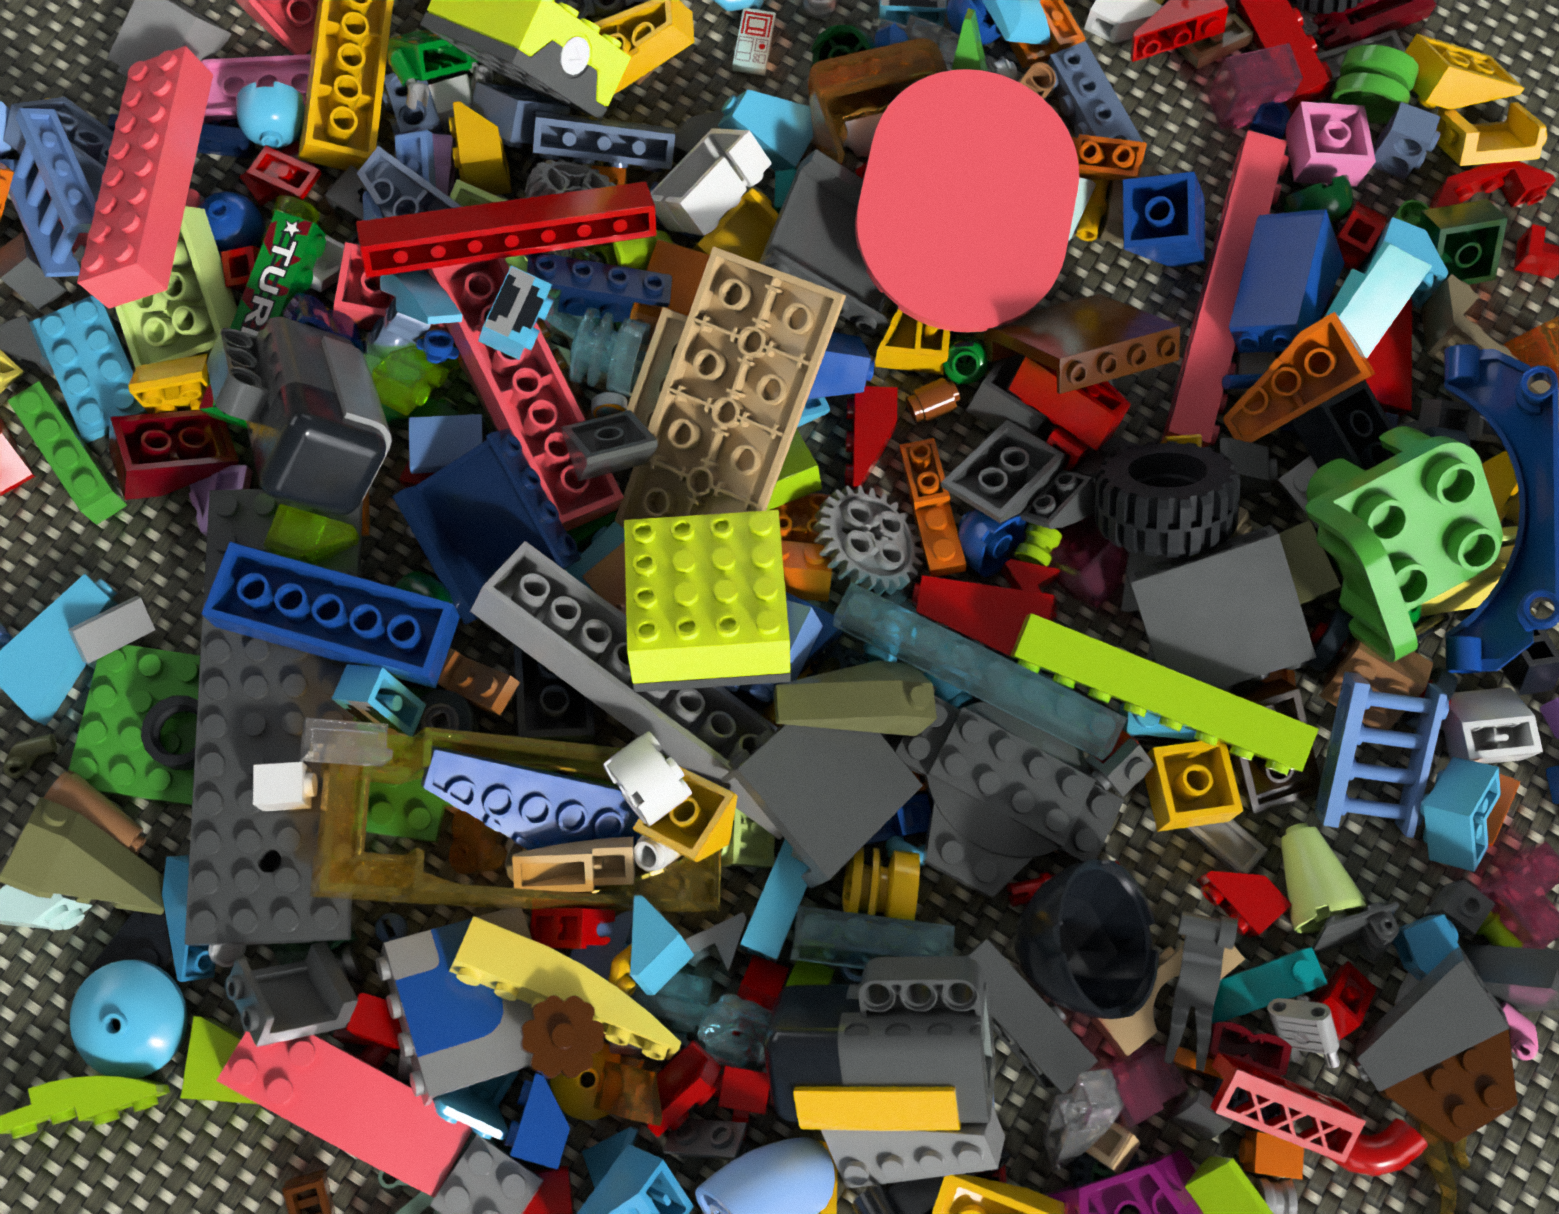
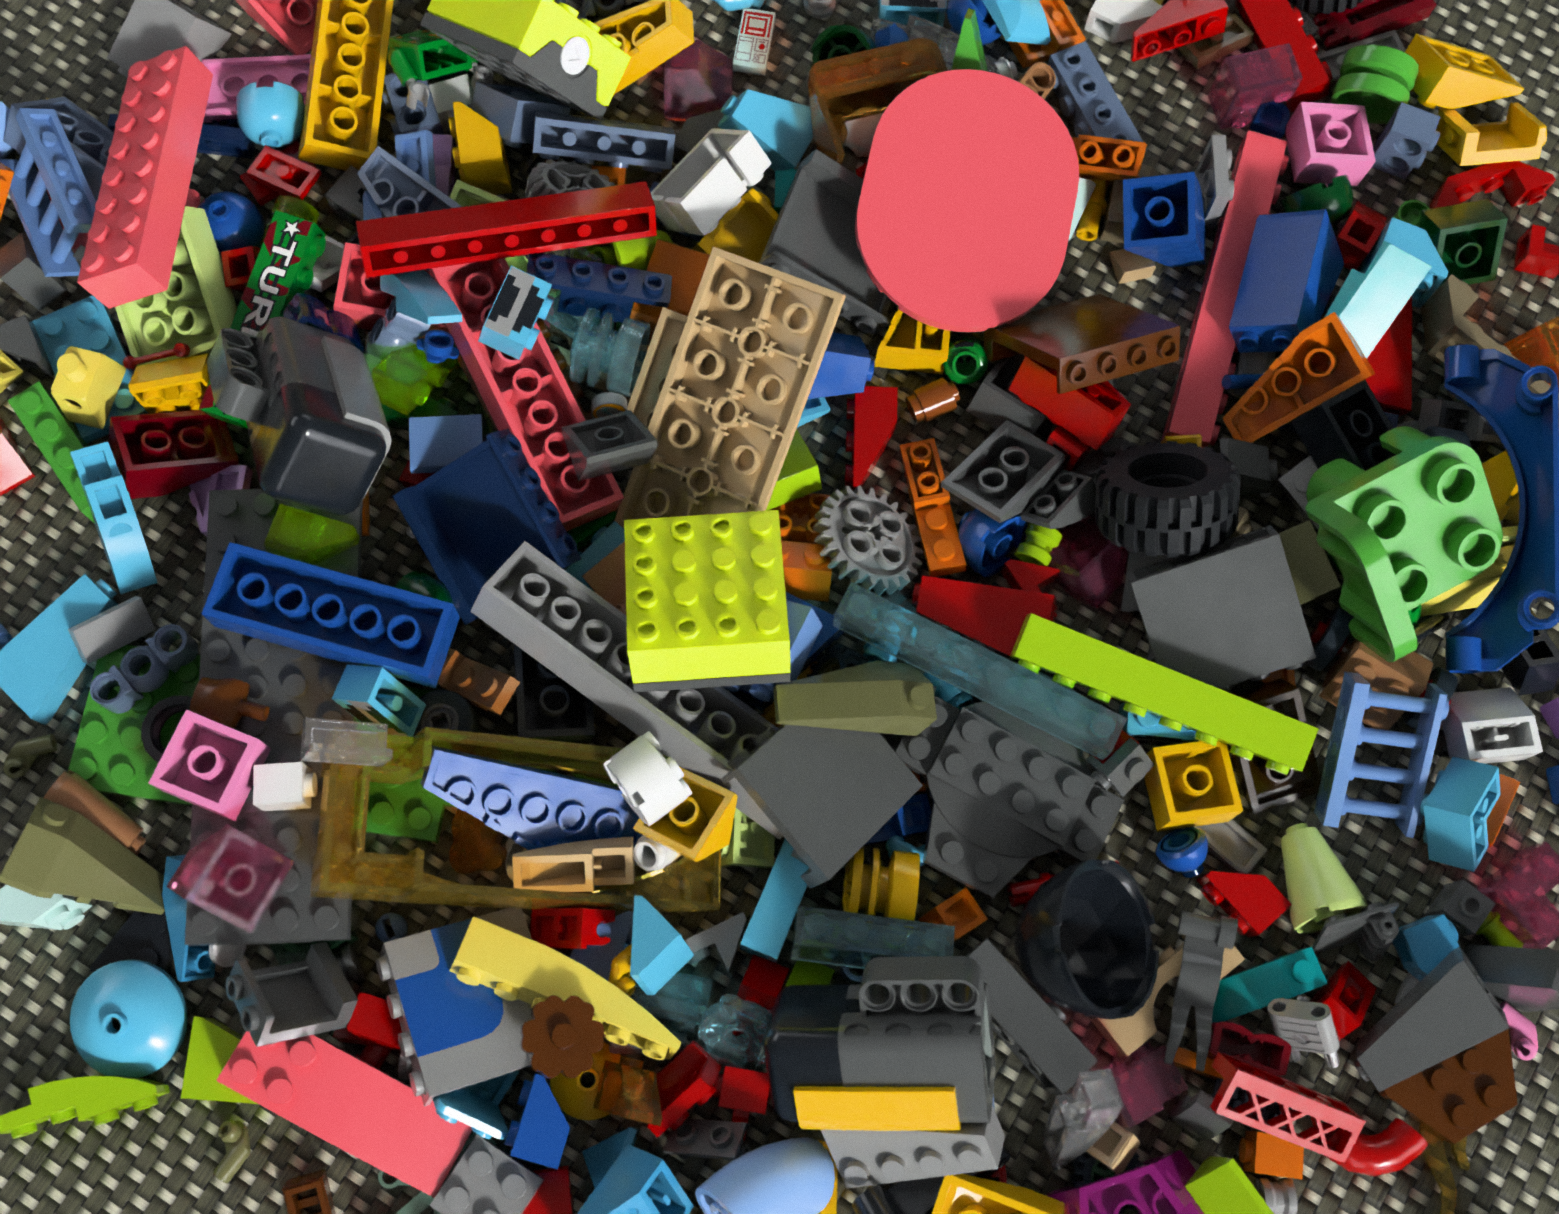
none -> light yellow torso [51,346,126,430]
none -> medium azure slope [70,441,158,595]
none -> sand blue piece [90,624,198,714]
none -> red hinge [123,343,190,370]
none -> bright pink brick [149,710,271,821]
none -> clear pink slope [166,825,294,933]
none -> reddish brown piece [190,677,270,729]
none -> olive arm [212,1120,251,1184]
none -> clear pink slope [664,40,733,121]
none -> orange bracket [919,887,988,951]
none -> tan slope [1109,249,1156,284]
none -> blue brick [1155,827,1208,878]
none -> light grey plate [1196,135,1234,231]

